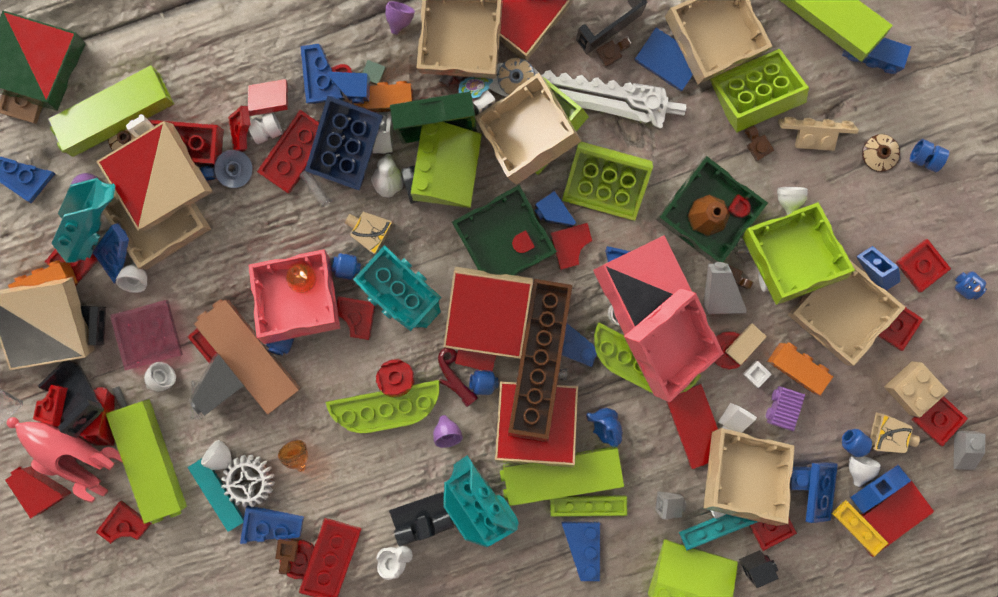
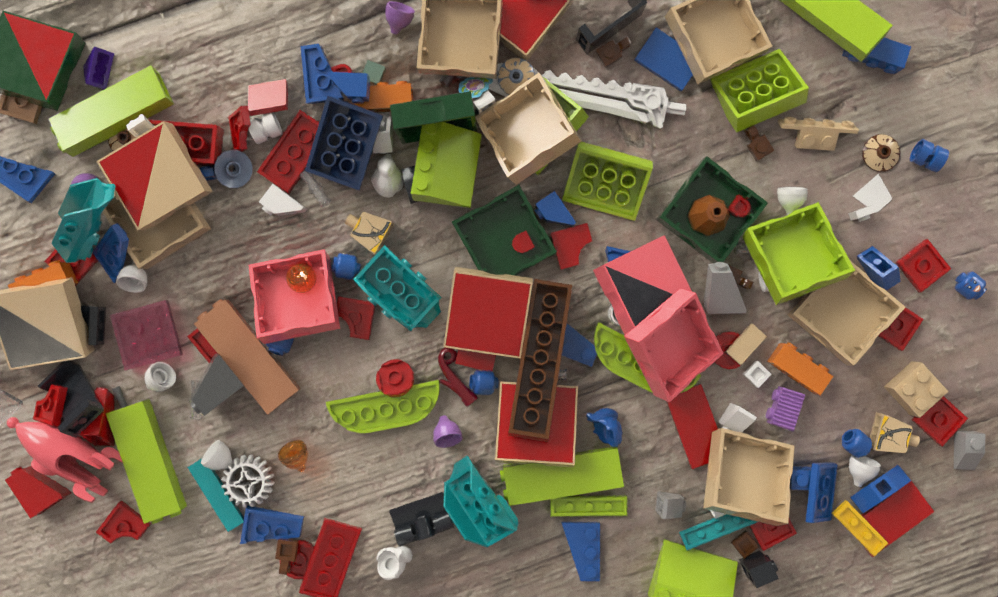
none -> dark purple slope [83,47,114,90]
none -> white slope [259,184,307,216]
none -> reddish brown tile [731,530,759,559]
none -> white plate [848,205,876,222]
none -> white sticker [853,174,892,213]

